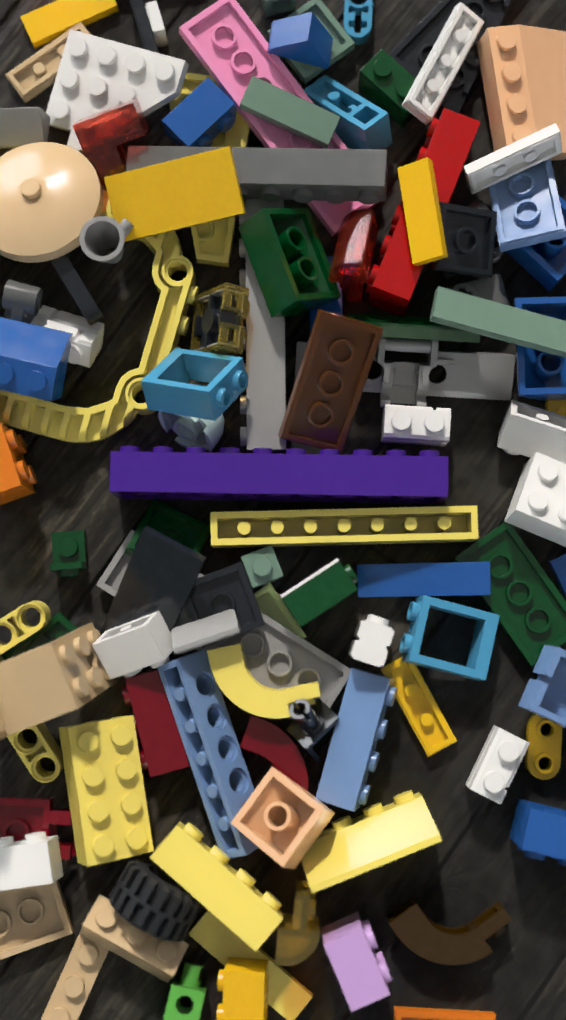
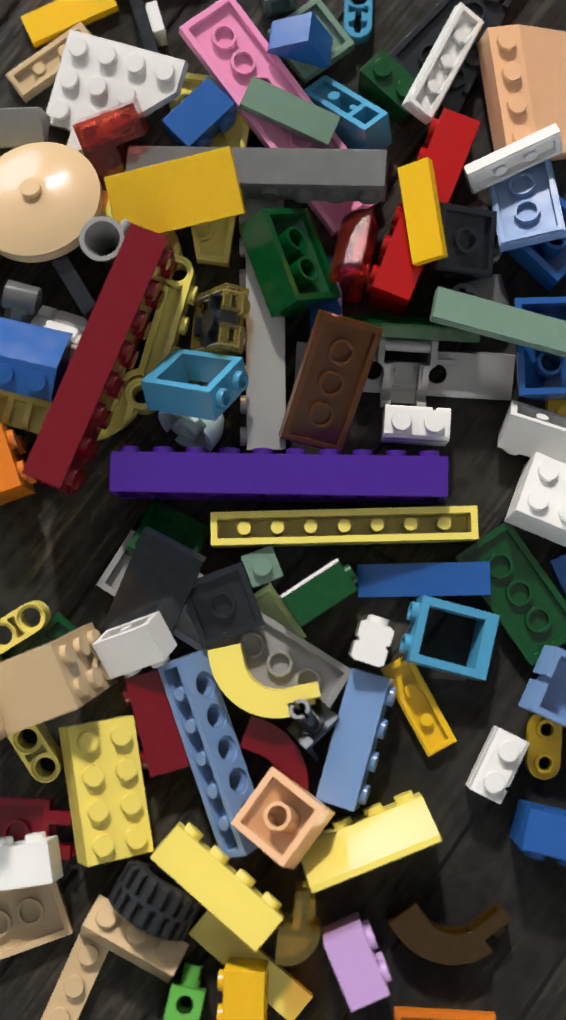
dark green bracket [50,530,88,578] -> none
light grey slope [171,609,242,654] -> none
none -> dark red brick [22,223,177,496]

